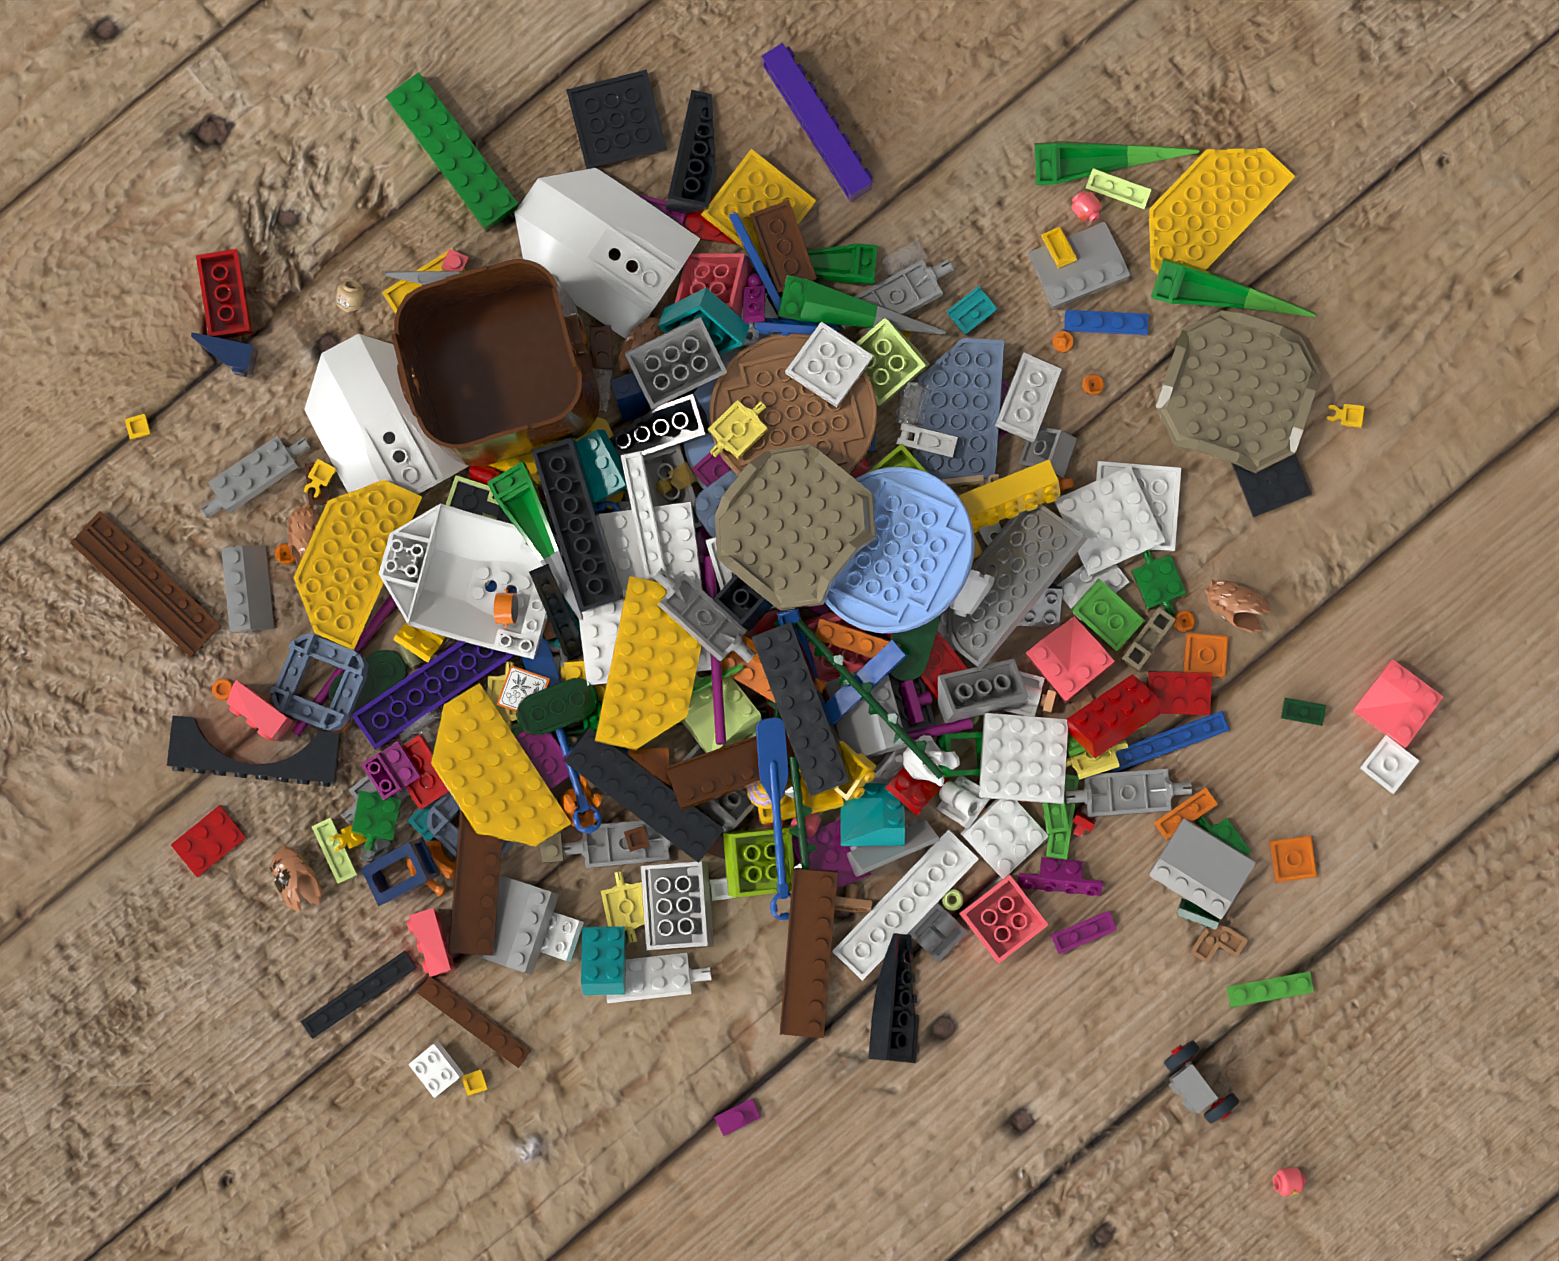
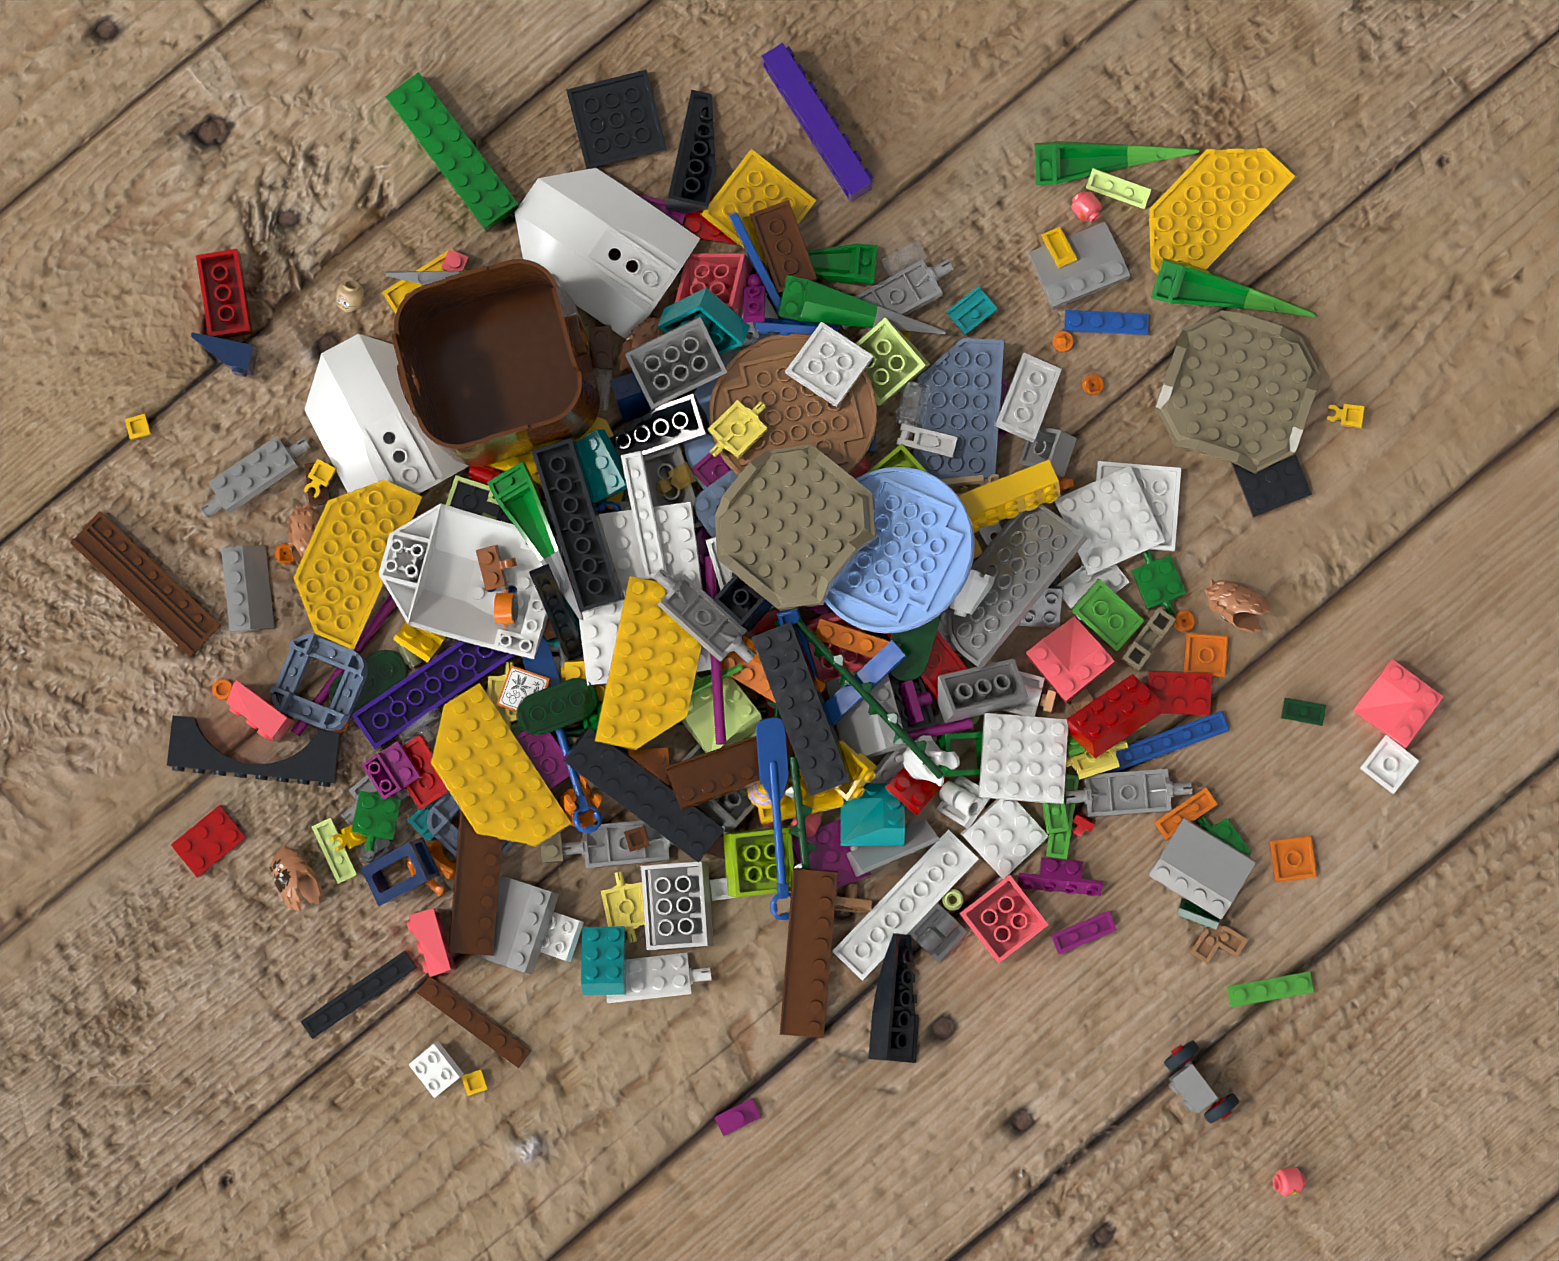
none -> dark orange plate [476,545,517,591]

